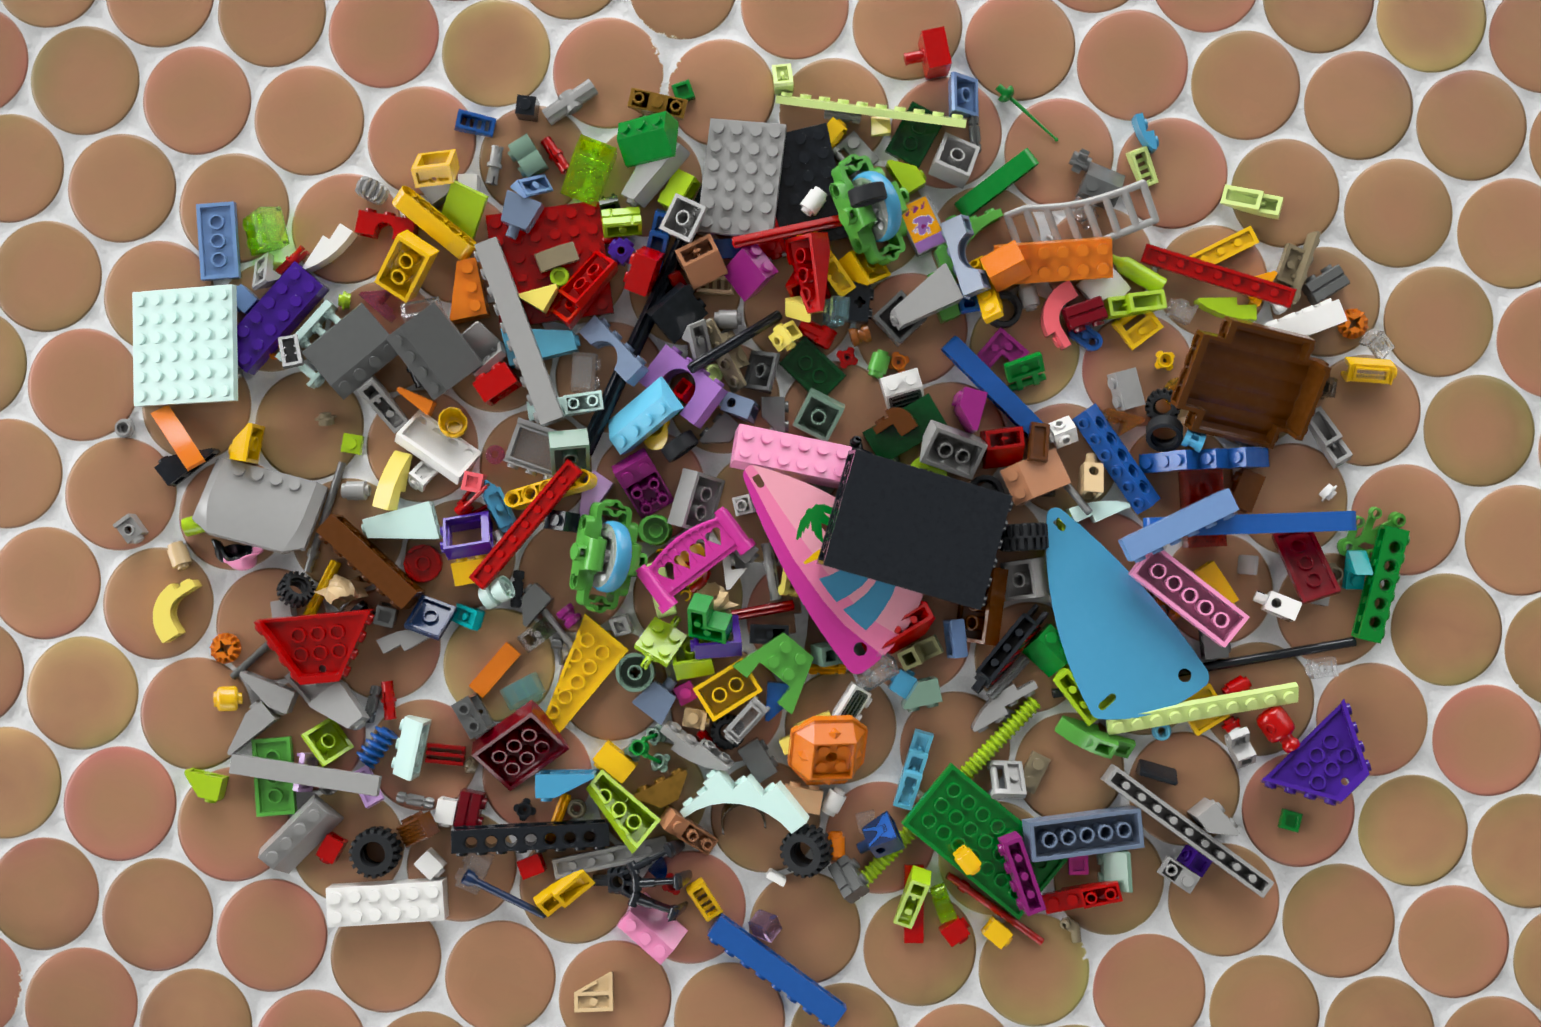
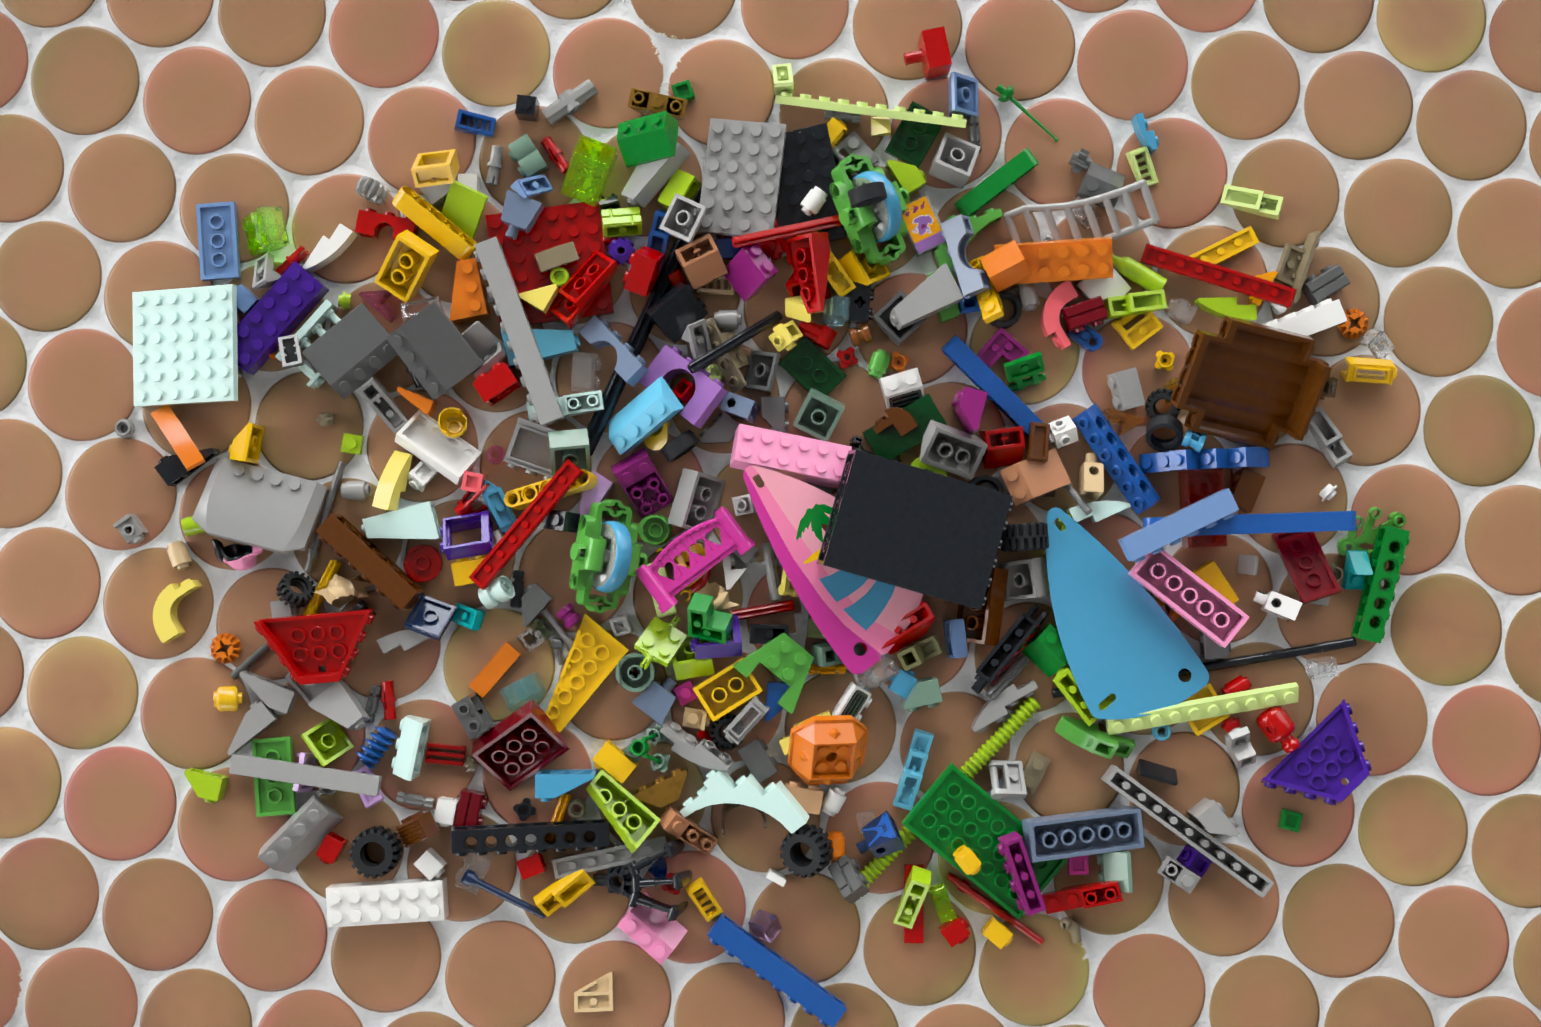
dark grey brick [373,601,400,628] -> none
none -> yellowish green tile [806,618,825,639]

